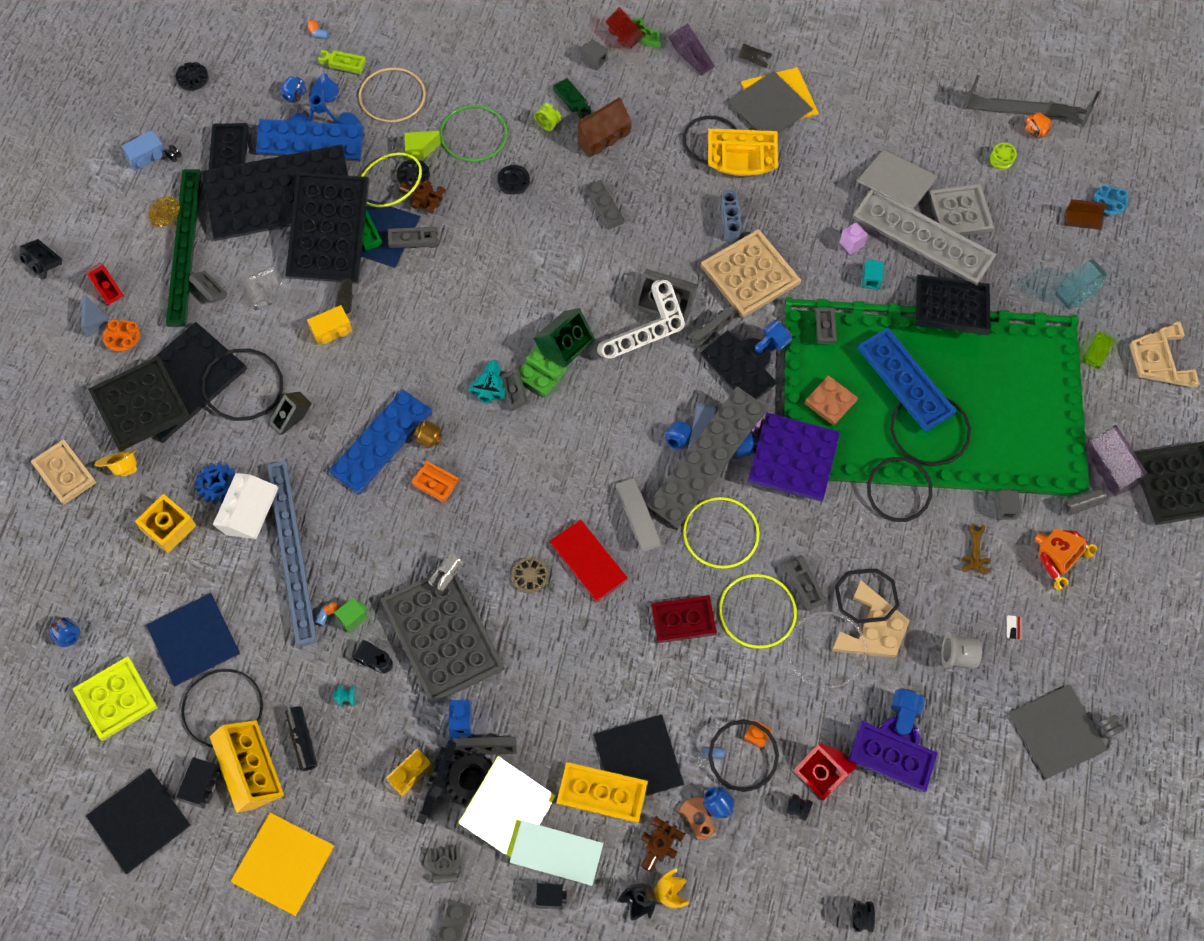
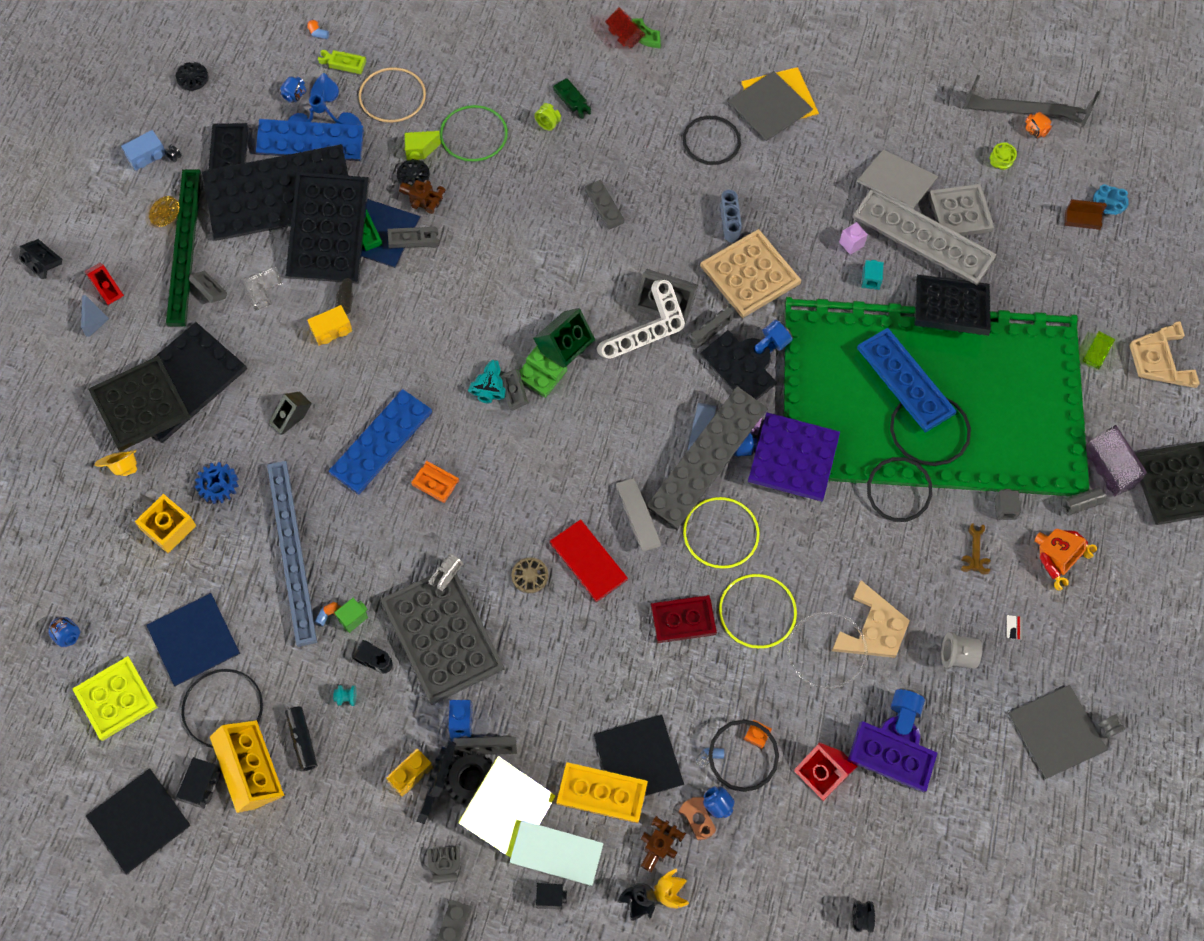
tan plate [31,439,97,505] -> none
orange dish [103,320,140,352] -> none
black piece [202,348,283,421] -> none
white slope [213,473,279,539] -> none
yellow piece [230,813,335,916] -> none
neon yellow piece [361,153,422,207] -> none
pearl gold head [413,420,443,448] -> none
black wheel [497,165,530,194] -> none
reddish brown slope [578,97,632,157] -> none
dark grey brick [581,39,608,70] -> none
blue head [665,421,692,449] -> none
clear purple slope [668,23,715,76] -> none
yellow slope [708,129,778,176] -> none
clear smoke hinge [738,43,772,68] -> none
dark grey plate [783,555,827,611] -> none
black wheel [786,793,813,821] -> none
nougat plate [804,375,858,426] -> none
dark grey plate [815,308,837,344] -> none
black piece [835,569,899,623] -> none
clear light blue piece [1055,259,1107,310] -> none

